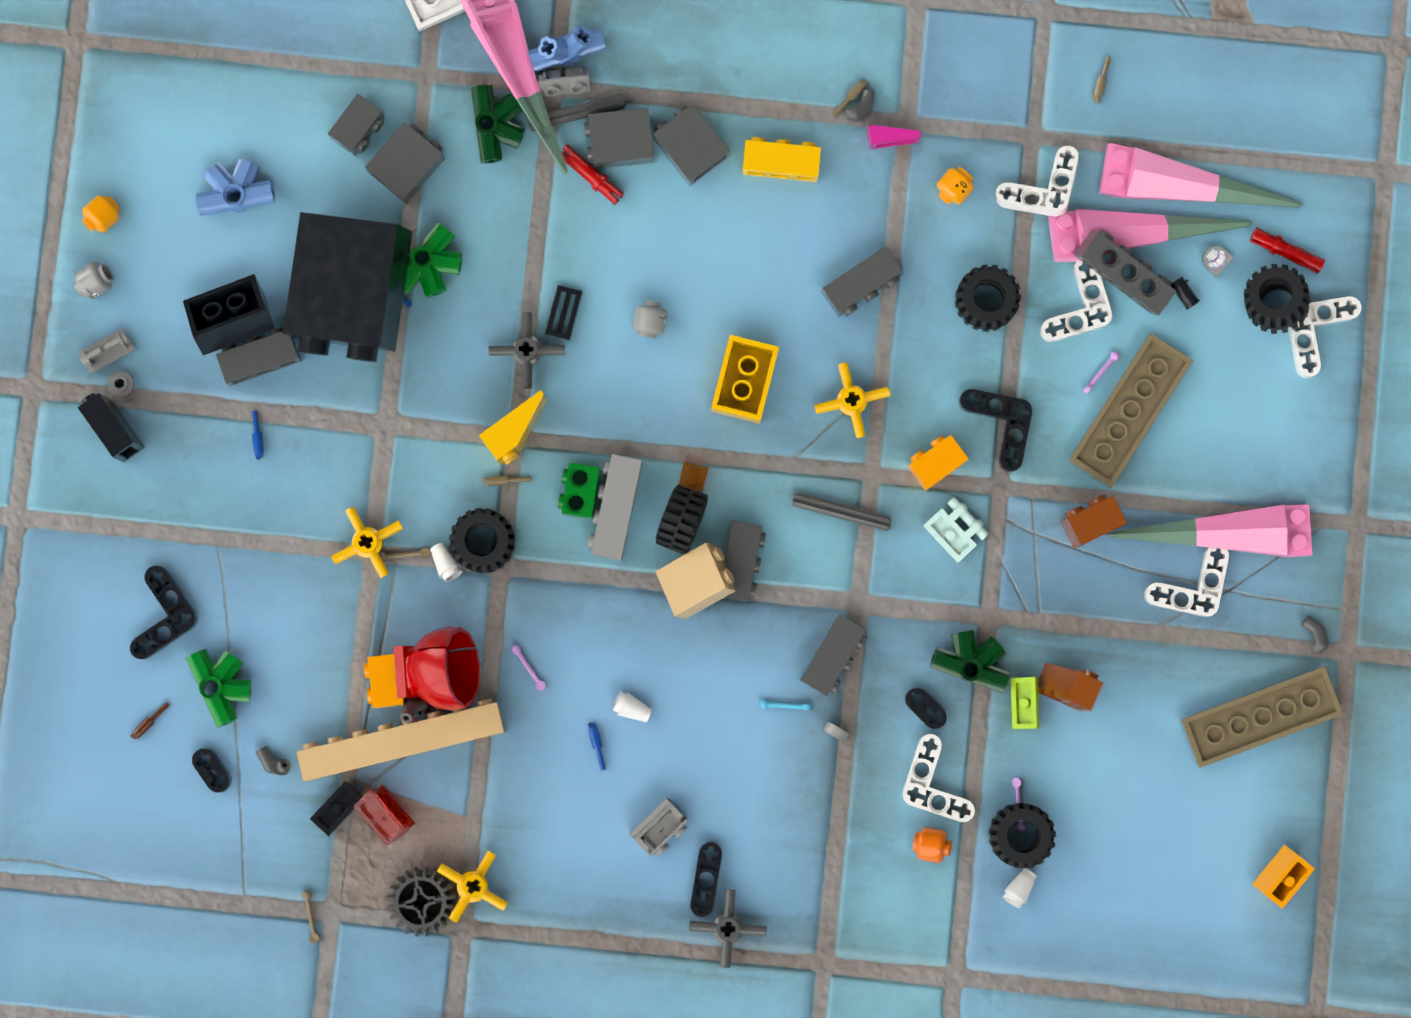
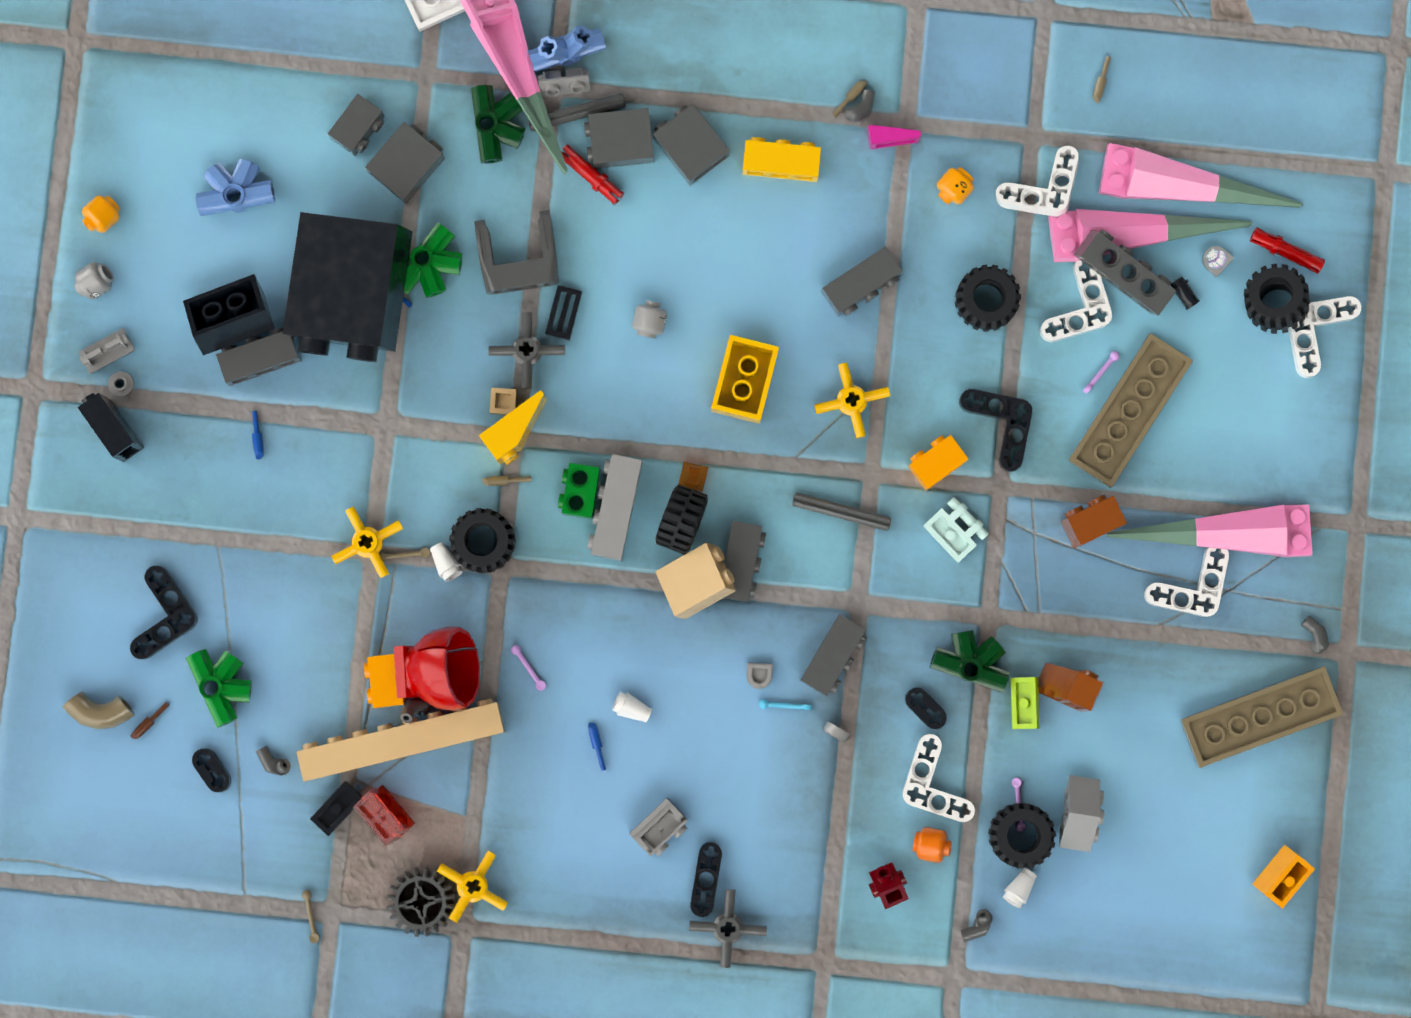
none -> dark tan cylinder [63,692,135,729]
none -> dark grey connector [474,210,559,295]
none -> tan plate [489,388,517,415]
none -> light grey tile [747,663,773,689]
none -> dark red brick [868,862,909,910]
none -> dark grey arm [960,909,992,942]
none -> light grey brick [1059,775,1104,852]

